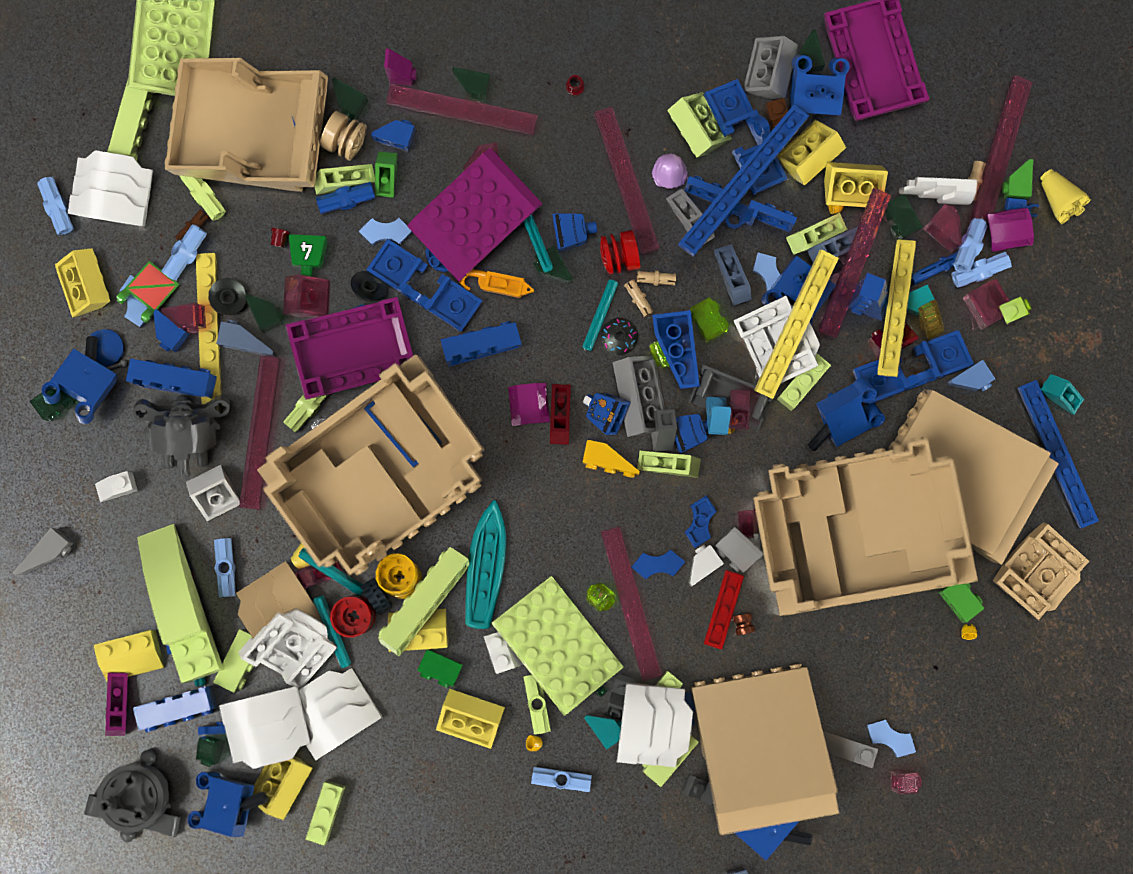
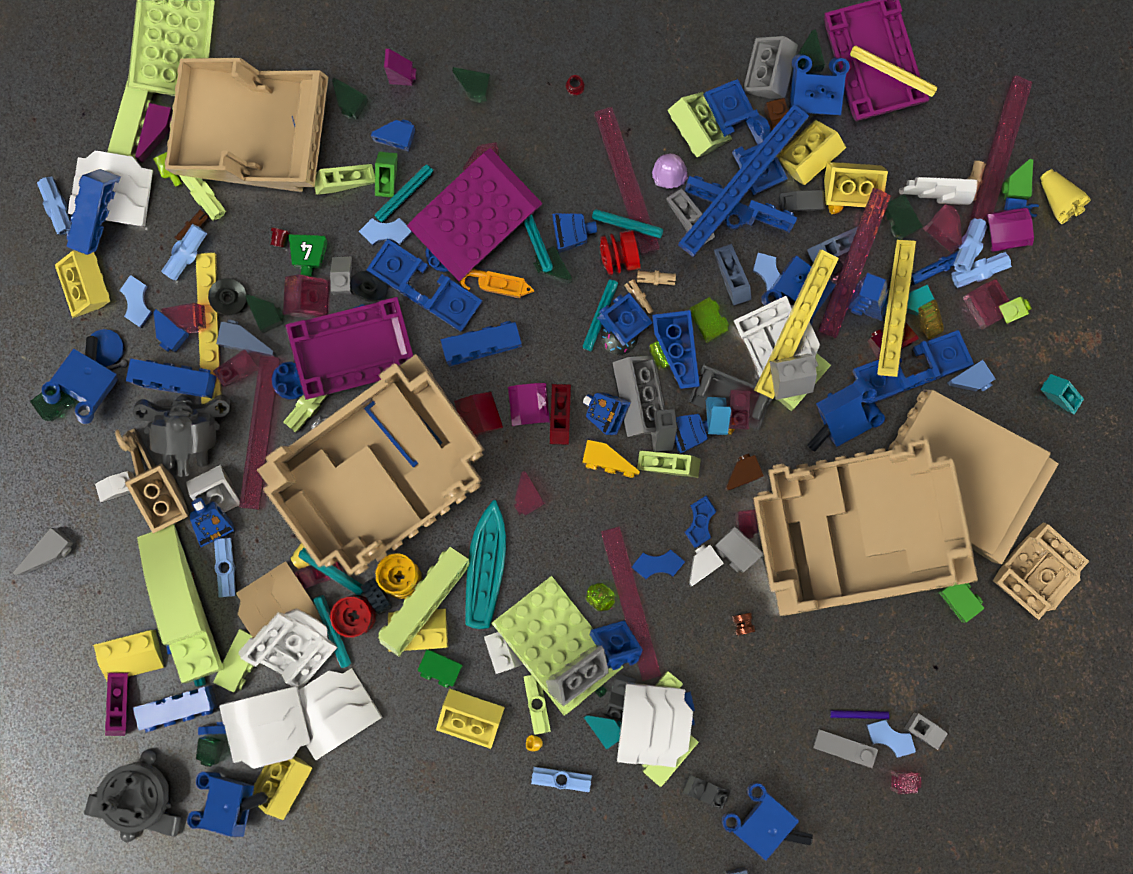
coral flag [116,261,179,323] -> none
yellowish green brick [306,780,345,845] -> none
blue piece [316,182,375,214] -> none
tan wheel [320,111,367,161] -> none
clear pink plate [386,84,537,135] -> none
tan panel [690,663,839,835] -> none
red tile [703,570,744,650] -> none
yellowish green slope [786,213,847,255] -> none
yellow hinge [961,624,977,640] -> none
blue plate [1017,380,1099,529] -> none
none -> blue wedge [67,169,121,255]
none -> tan slope [115,428,189,533]
none -> magenta slope [135,103,173,162]
none -> lime piece [153,152,182,187]
none -> blue torso [190,498,234,547]
none -> clear pink slope [213,349,259,387]
none -> blue dish [272,362,304,400]
none -> light grey slope [330,257,353,295]
none -> teal axle [375,164,434,223]
none -> dark red slope [454,391,503,437]
none -> clear pink slope [514,471,545,516]
none -> light grey slope [546,646,609,706]
none -> blue plate [590,620,643,670]
none -> teal axle [592,209,663,238]
none -> blue plate [597,293,653,346]
none -> reddish brown slope [725,453,764,492]
none -> light grey slope [769,354,817,400]
none -> dark grey slope [780,190,825,212]
none -> dark purple bar [830,710,889,719]
none -> light yellow axle [850,46,937,96]
none -> light grey slope [904,712,948,750]

